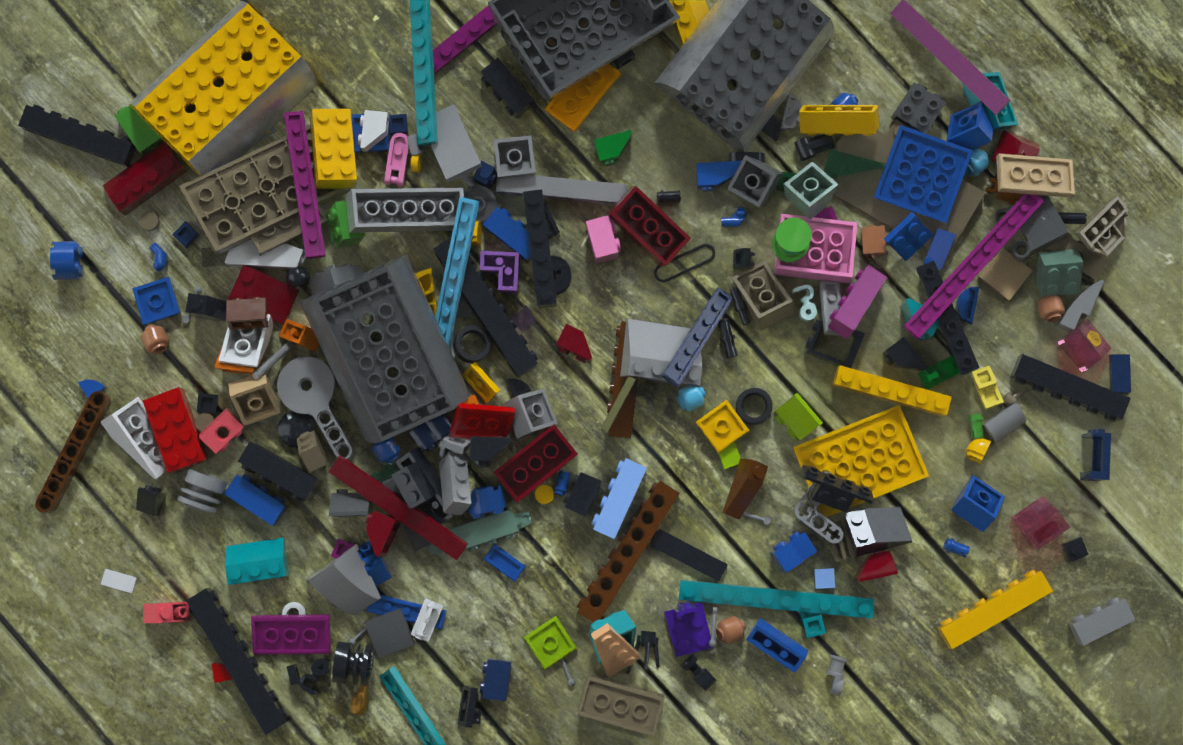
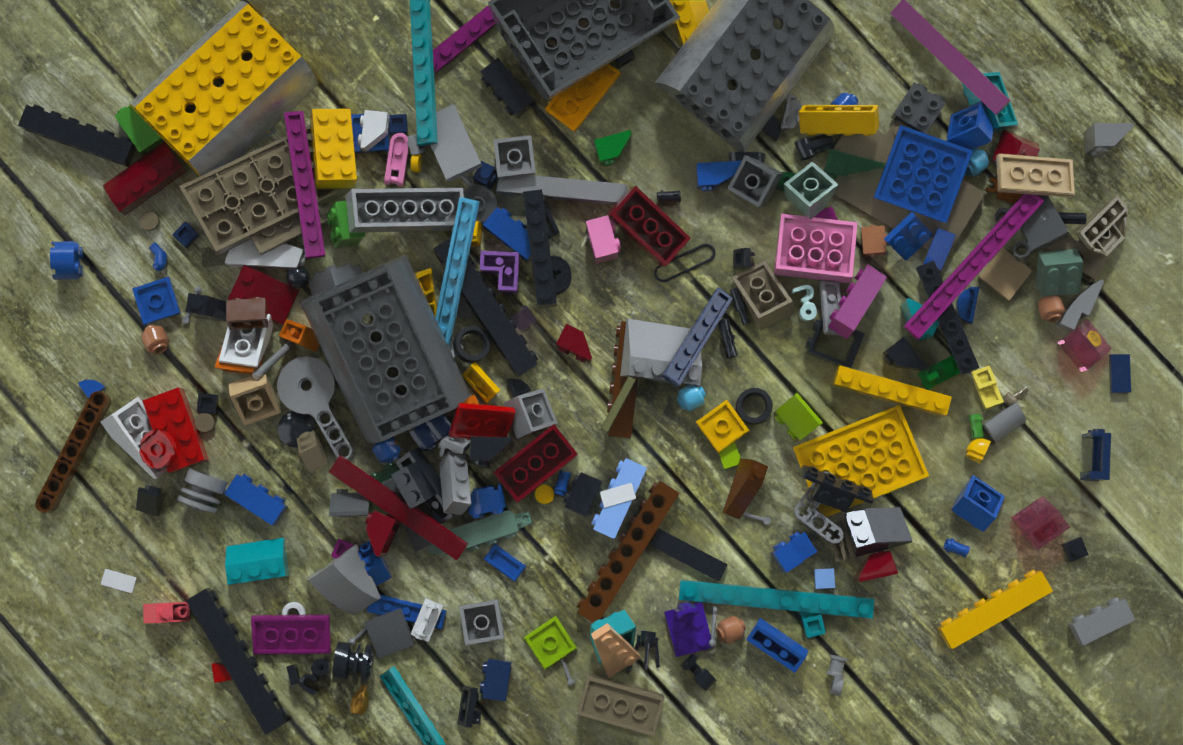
coral brick [199,408,244,454] -> none
black brick [238,441,323,502] -> none
blue arm [721,207,747,227] -> none
bright green hat [772,217,812,263] -> none
black brick [1010,354,1131,422] -> none
none -> red tile [139,430,177,469]
none -> light grey brick [459,599,505,645]
none -> white sticker [600,483,636,508]
none -> light grey slope [1084,123,1133,157]

